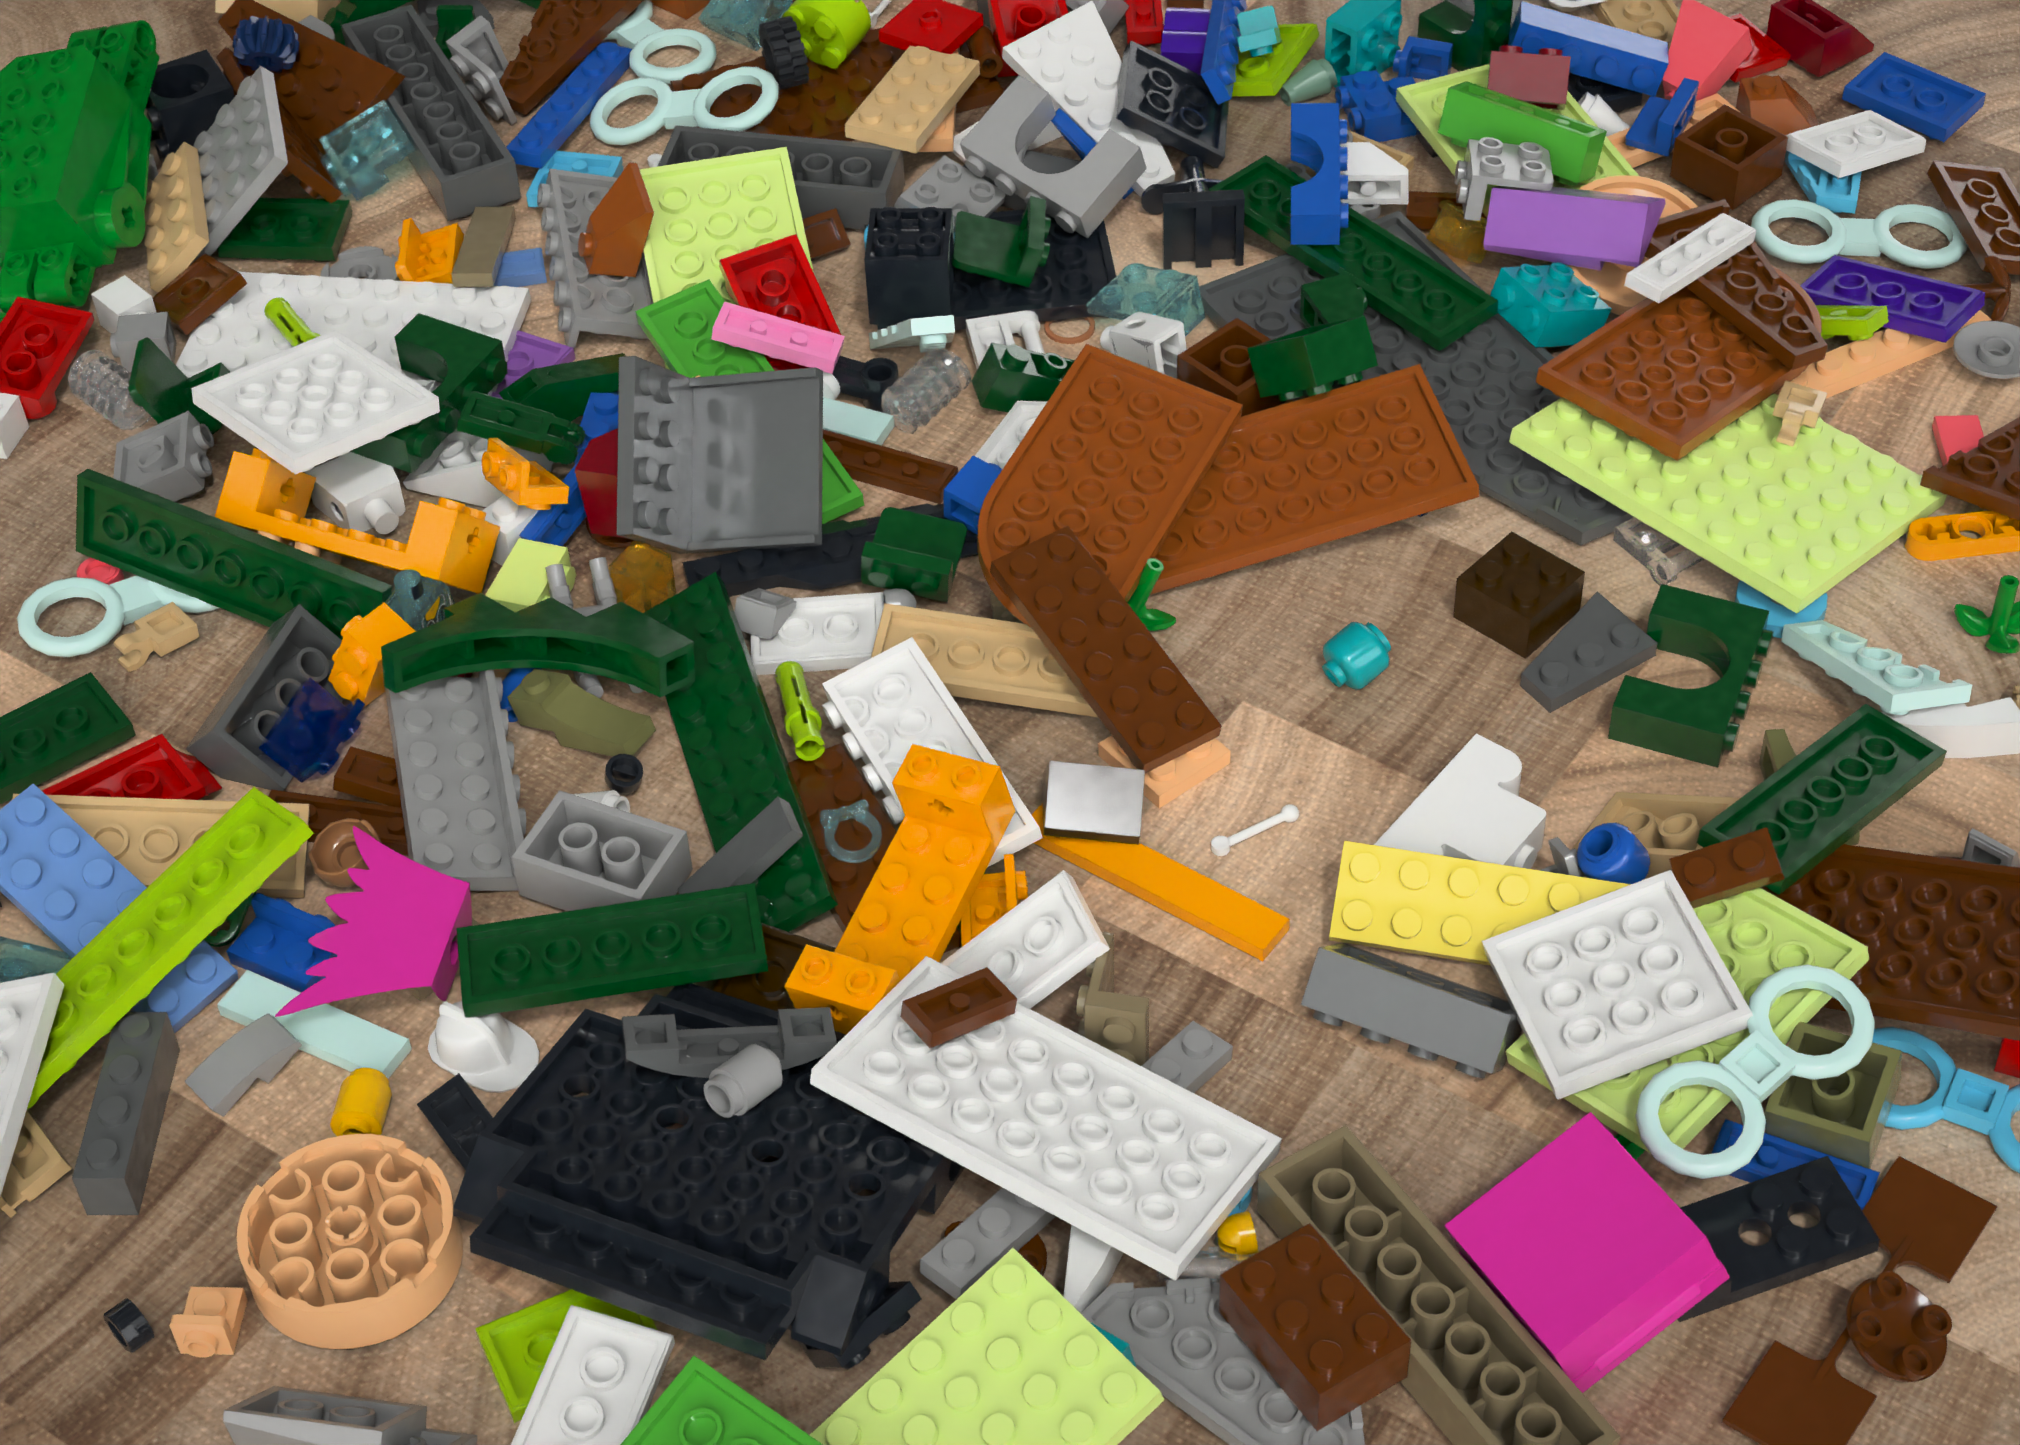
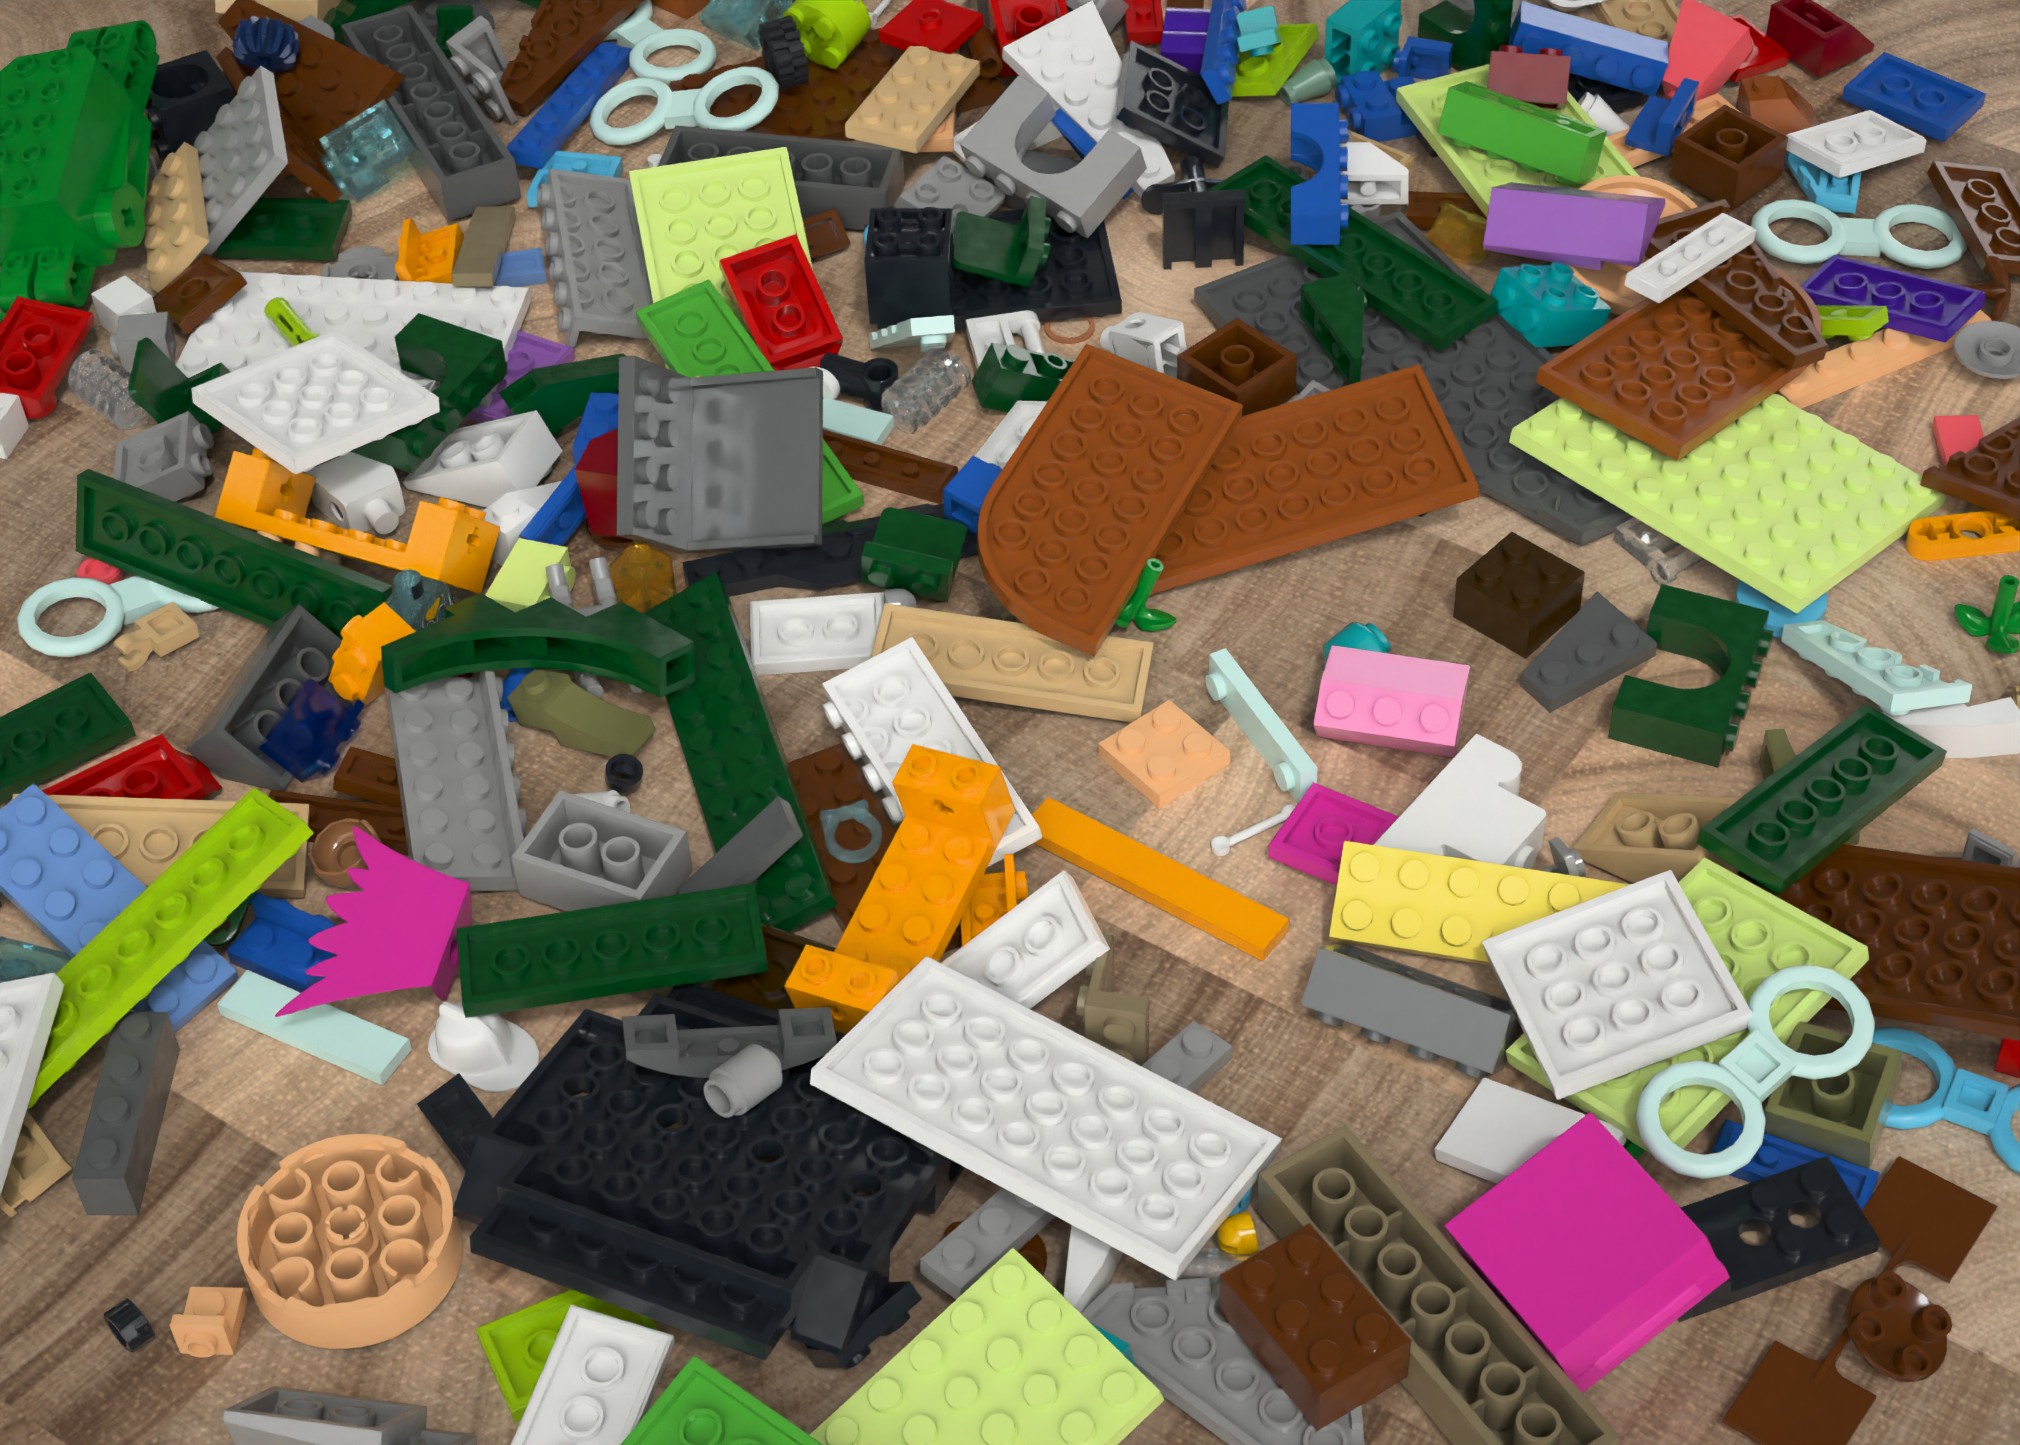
light grey slope [184,1013,302,1117] -> none
yellow brick [330,1068,392,1136] -> none
dark green hinge [457,391,586,465] -> none
light orange bracket [482,438,569,510] -> none
dark orange slope [578,162,654,277] -> none
bright pink plate [711,302,845,374] -> none
light grey slope [734,588,797,639] -> none
lime pin [775,661,825,761] -> none
reddish brown plate [900,967,1017,1048] -> none
reddish brown plate [990,526,1222,773] -> none
slope [1042,760,1145,844] -> none
clear light blue bracket [1086,263,1205,337] -> none
dark green piece [1247,315,1378,402] -> none
light grey bracket [1454,137,1554,221] -> none
blue head [1576,822,1650,884] -> none
reddish brown plate [1669,827,1785,908] -> none
tan plate [1772,381,1828,446] -> none
none -> light aqua plate [1205,648,1318,804]
none -> dark pink plate [1268,782,1399,886]
none -> bright pink slope [1313,645,1470,758]
none -> white tile [1435,1077,1626,1184]

